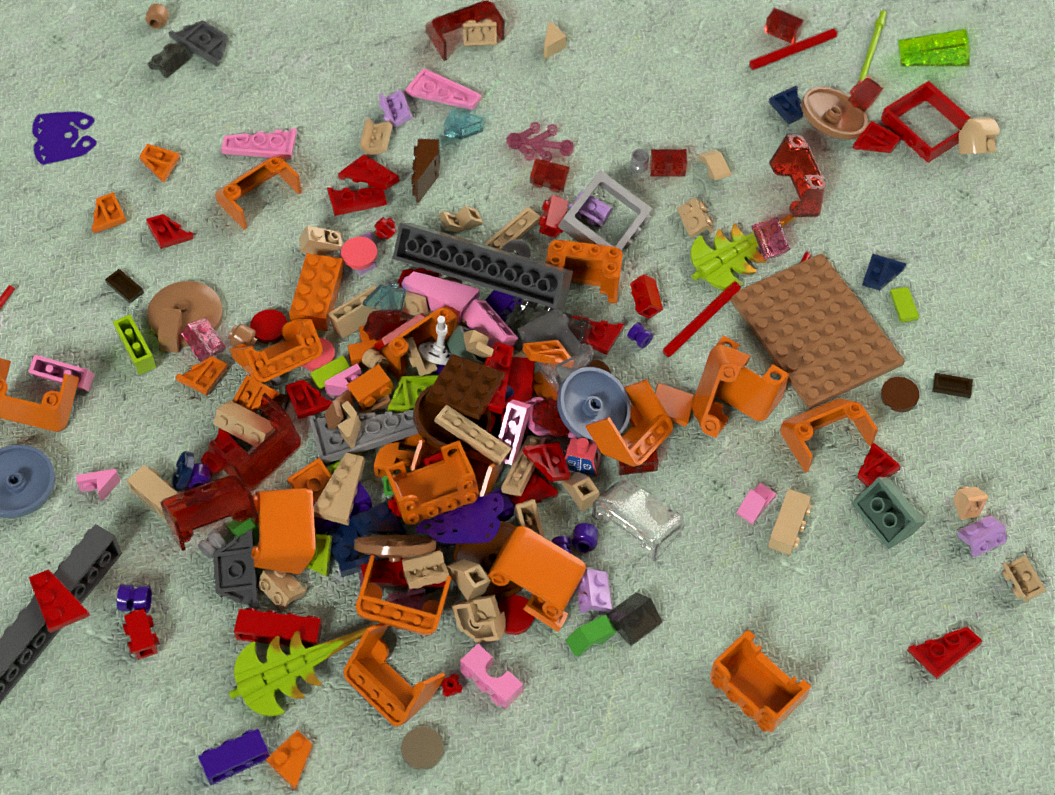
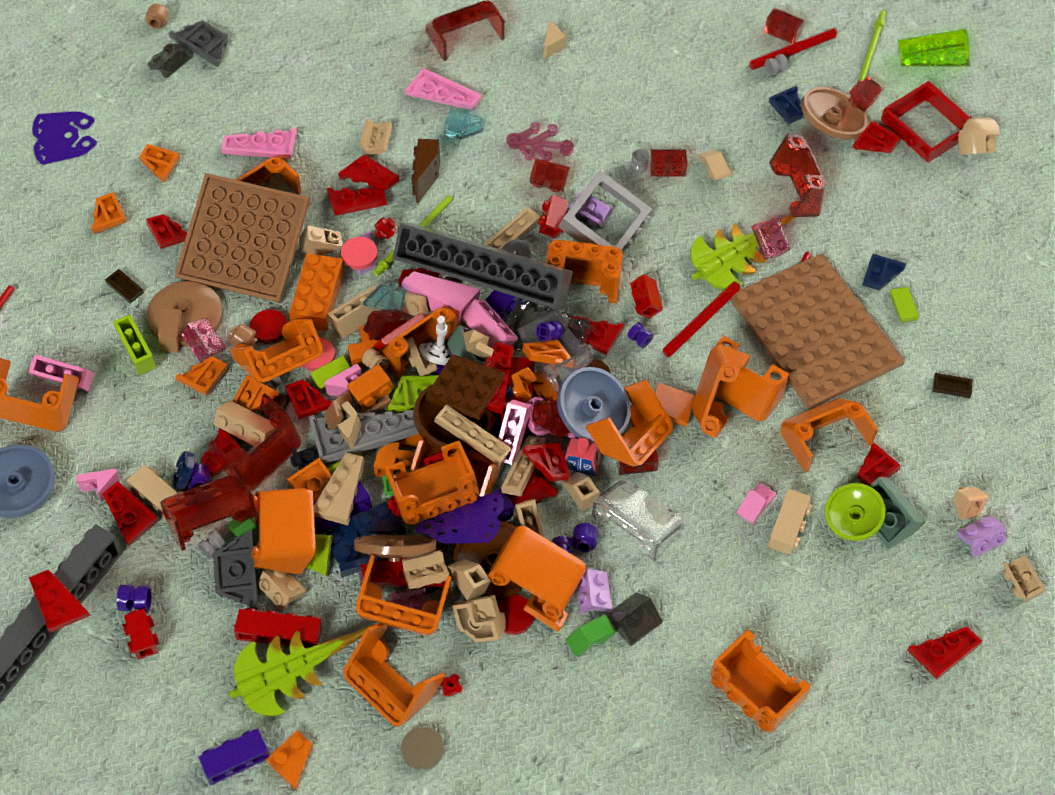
lavender bracket [378,89,413,128] -> none
tan slope [439,206,483,233] -> none
bright pink arch [460,644,523,709] -> none
tan bracket [462,20,497,47] -> none
tan bracket [677,197,714,238] -> none
reddish brown tile [881,377,919,412] -> none
none -> red wing [103,481,158,546]
none -> medium nougat plate [174,173,310,303]
none -> black bracket [290,446,320,470]
none -> lime bar [372,196,452,276]
none -> orange bracket [511,367,537,402]
none -> dark purple wheel [536,321,563,341]
none -> light grey wheel [765,54,789,76]
none -> lime dish [825,483,886,541]

